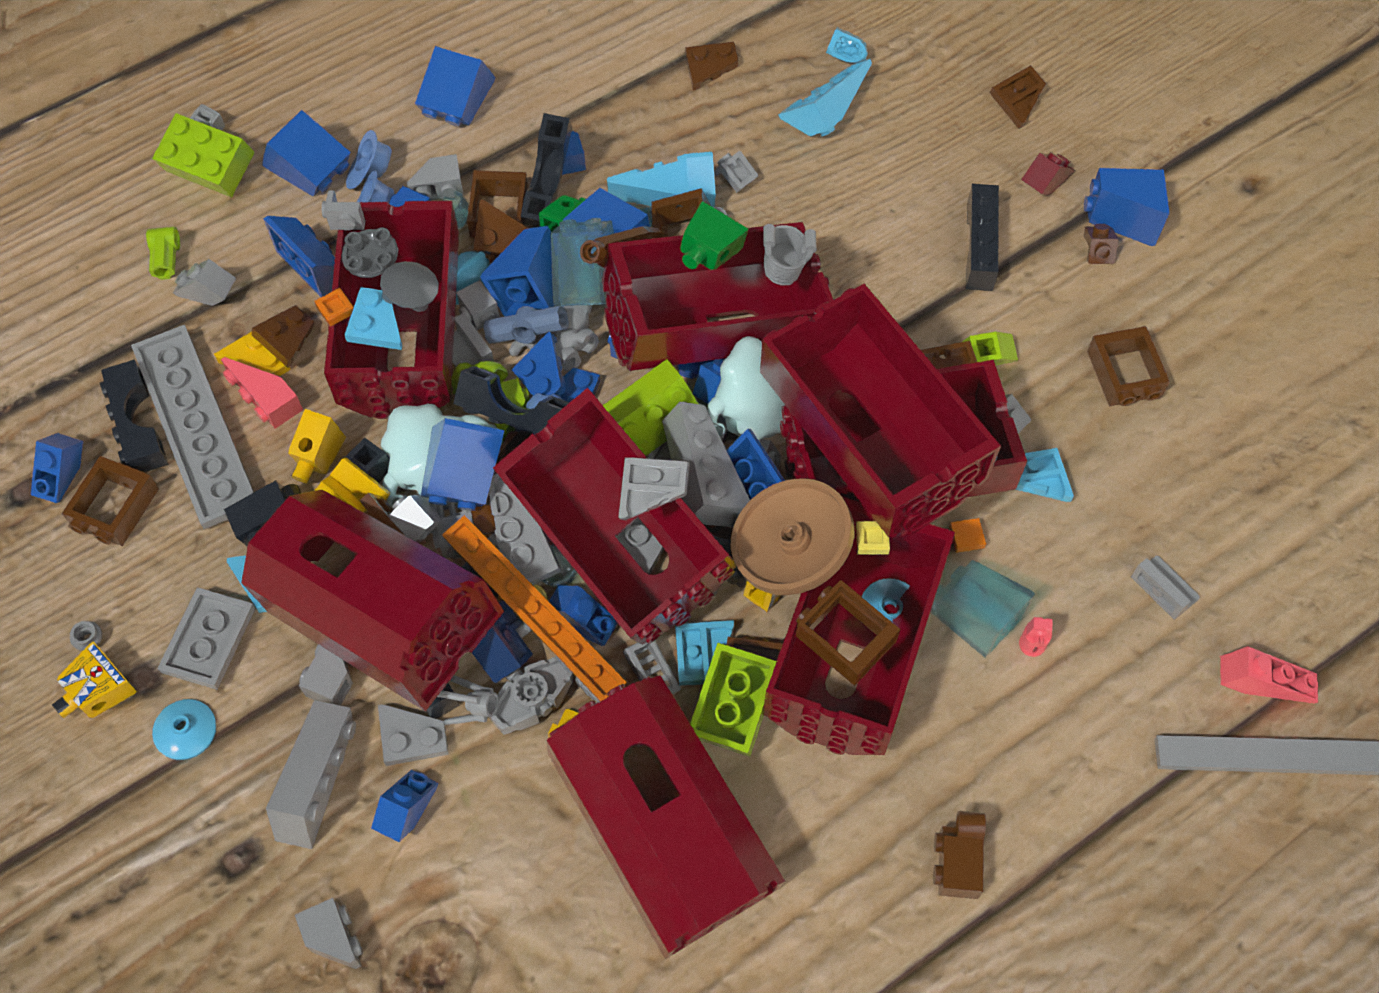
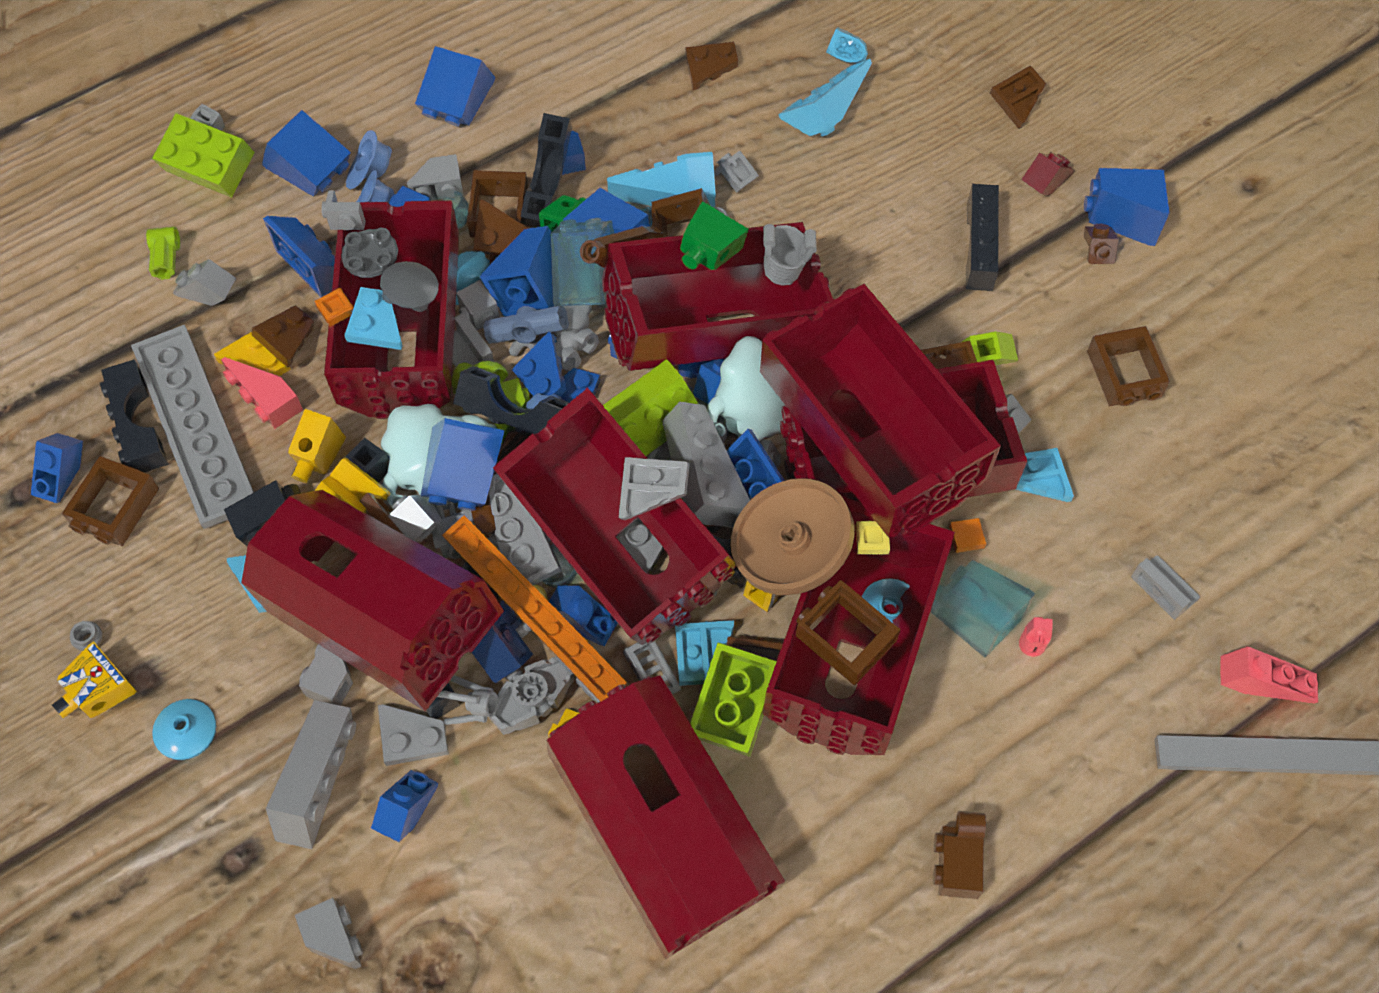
light grey plate [157,587,256,690] -> none

